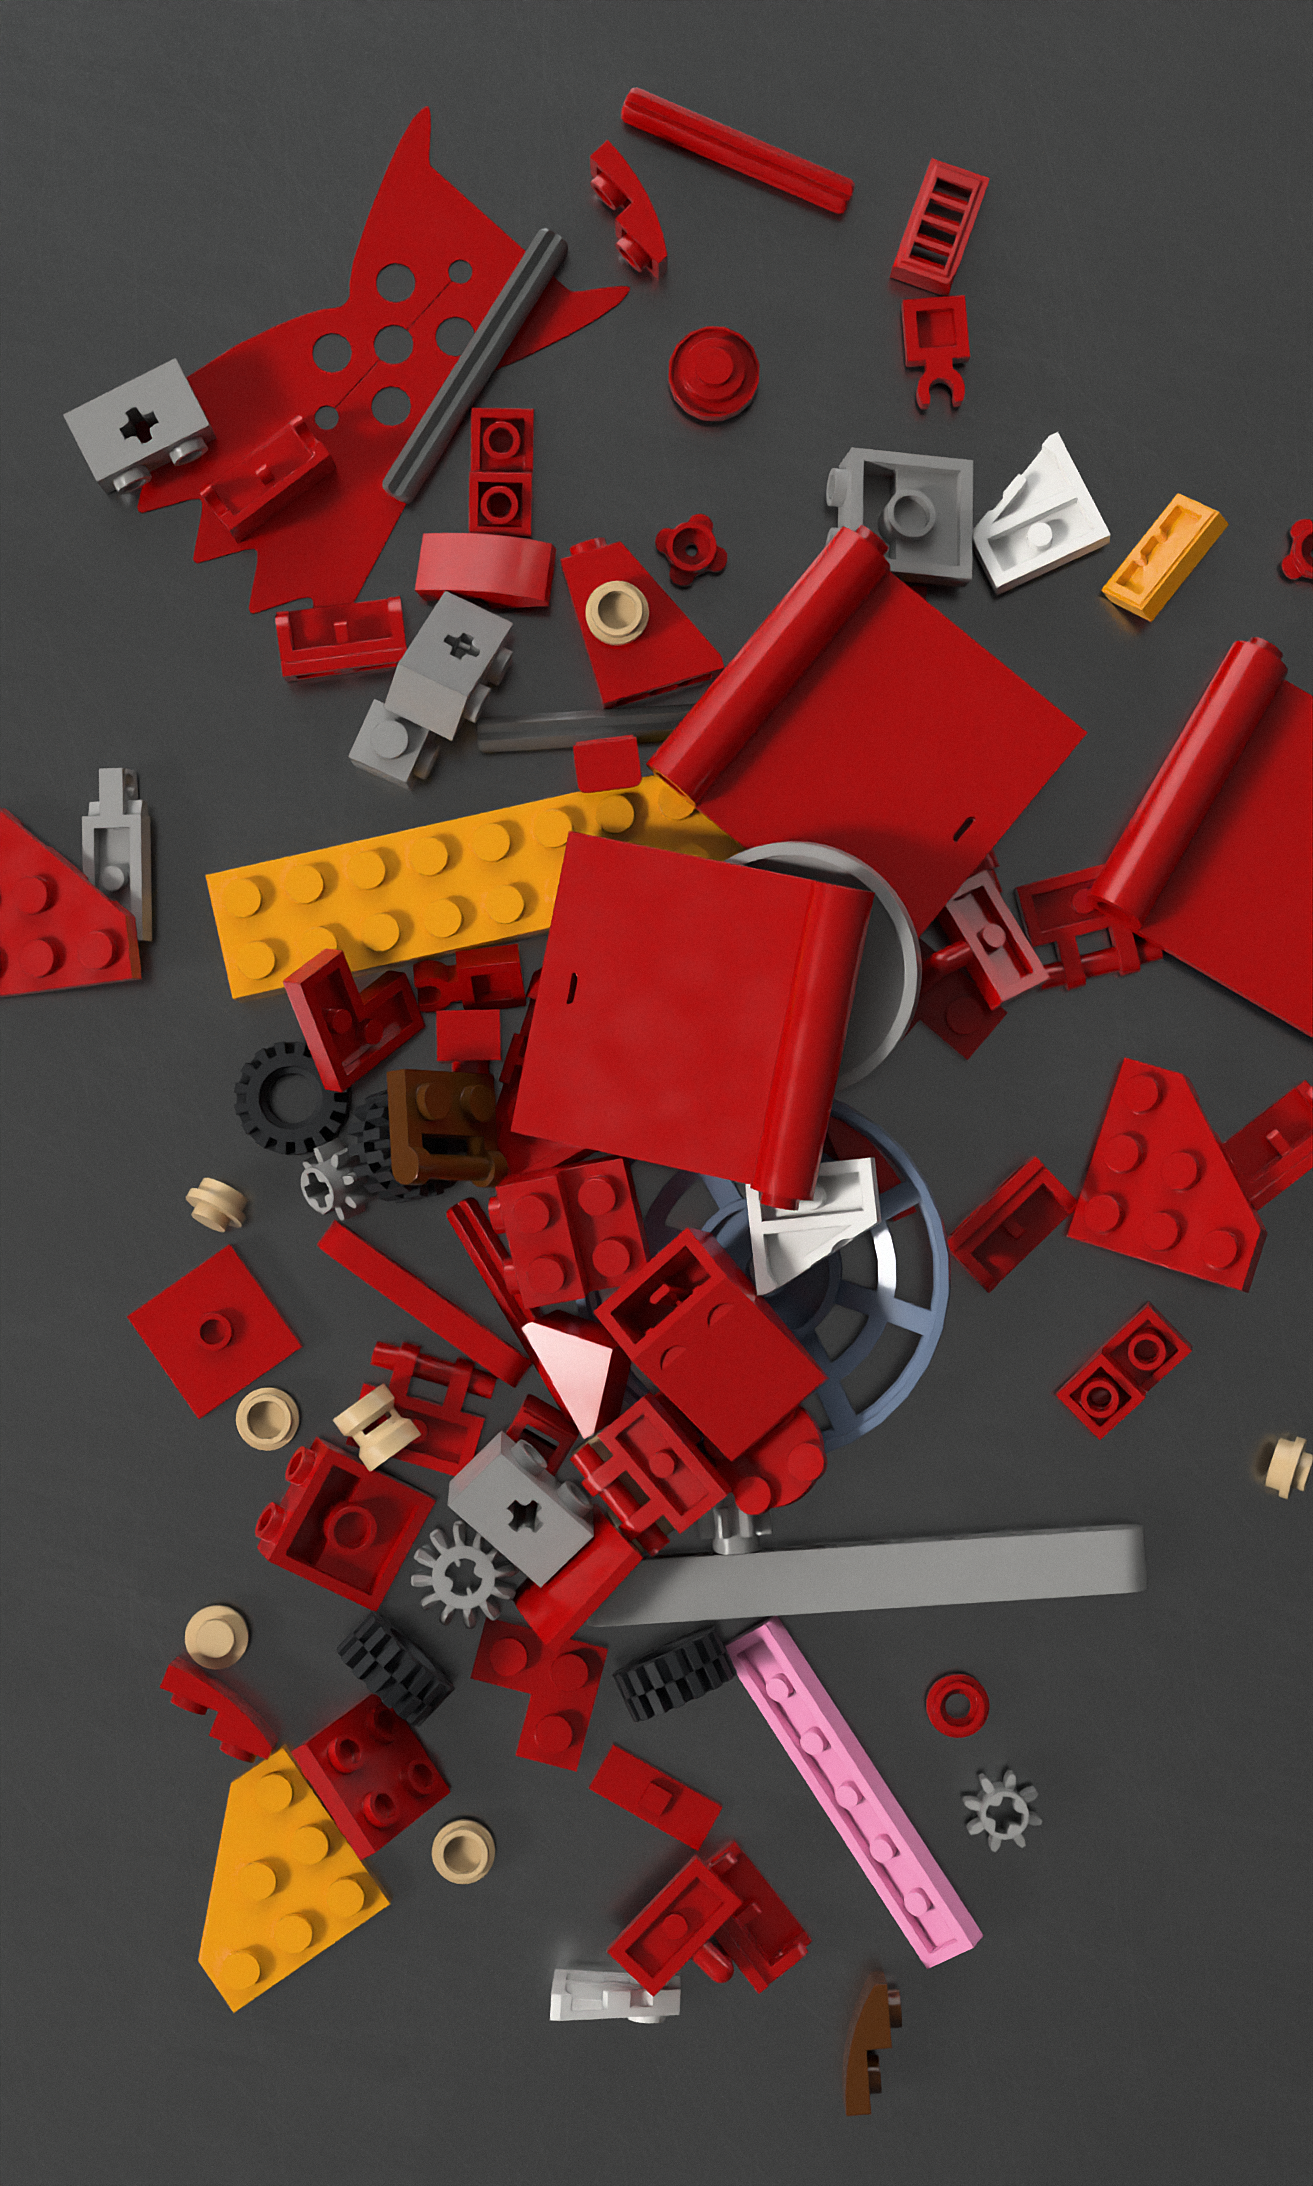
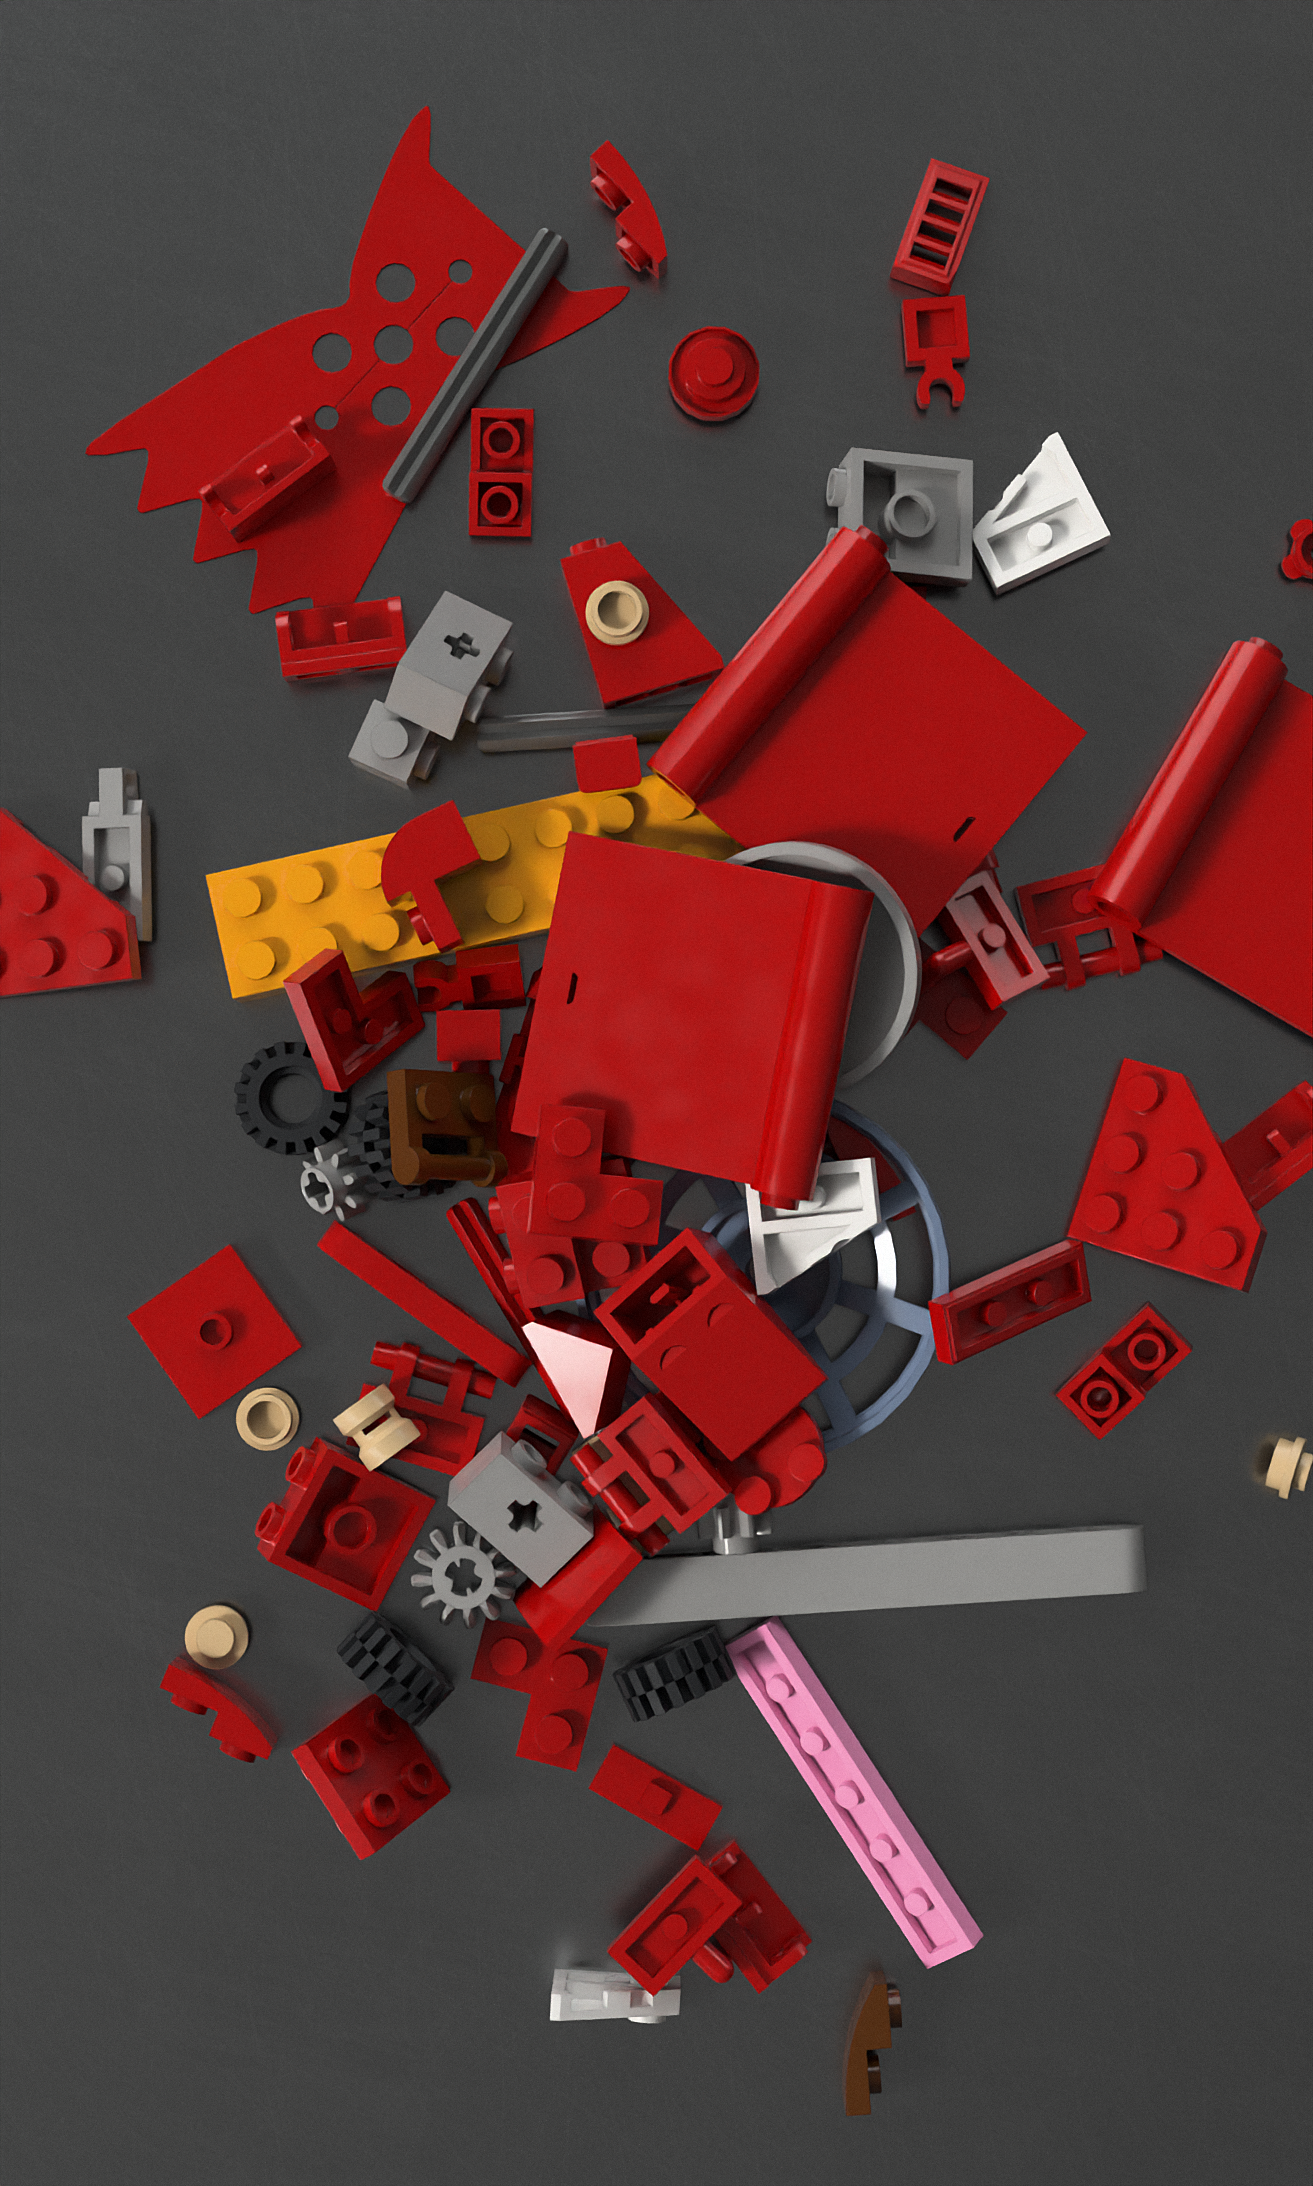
light grey brick [63,358,217,494] -> none
tan plate [186,1178,248,1232] -> none
light orange plate [198,1744,392,2013] -> none
slope [415,533,556,609] -> none
tan plate [432,1819,495,1884] -> none
red axle [621,87,855,214] -> none
red plate [655,514,727,587] -> none
red plate [926,1673,990,1738] -> none
red hinge [947,1156,1078,1293] -> none
light grey gear [962,1769,1042,1852] -> none
light orange plate [1101,493,1229,622] -> none
none -> red brick [381,800,484,954]
none -> red plate [527,1103,663,1247]
none -> red tile [928,1239,1092,1365]

